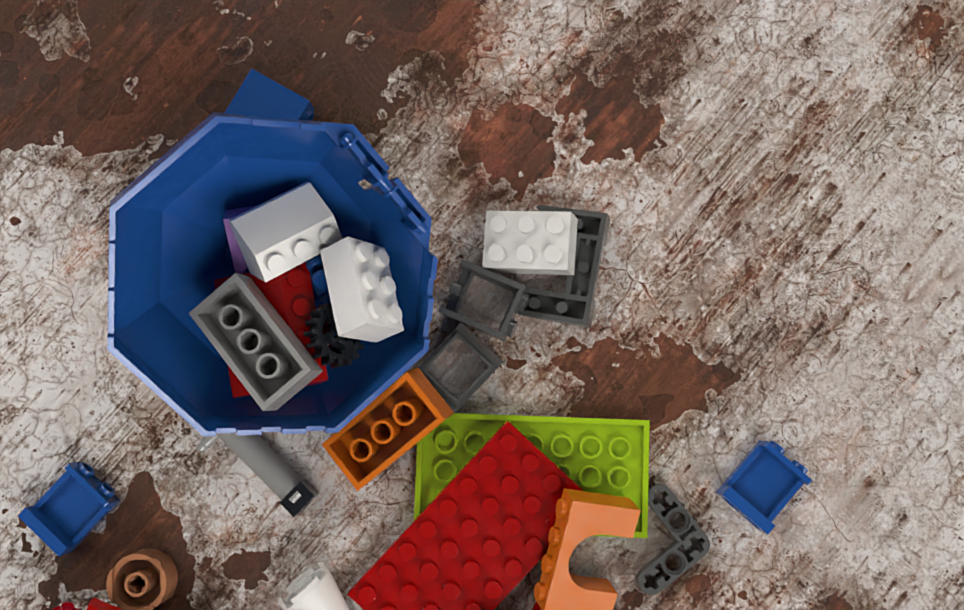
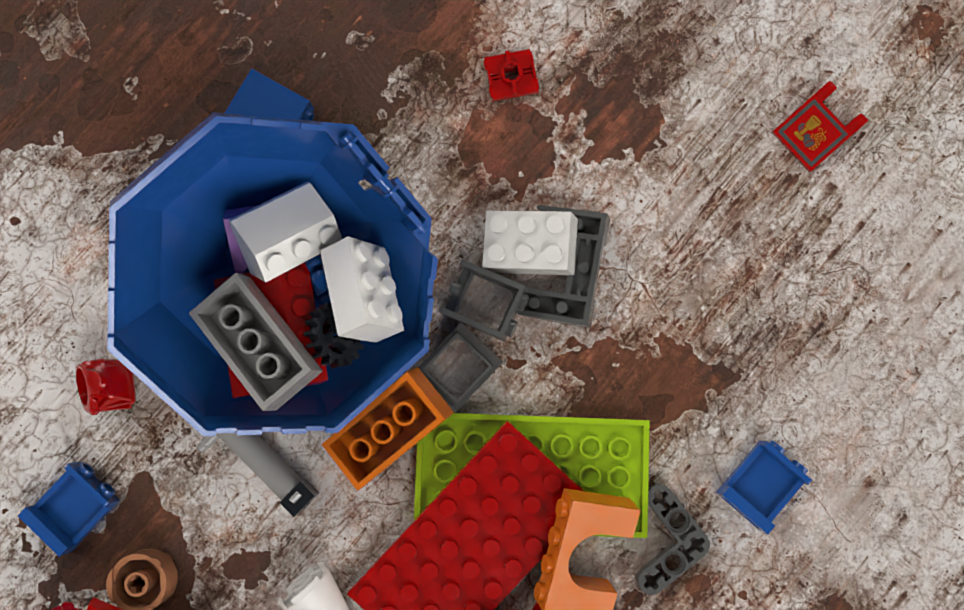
none -> red piece [76,358,136,415]
none -> red piece [483,49,539,102]
none -> red flag [771,81,868,173]

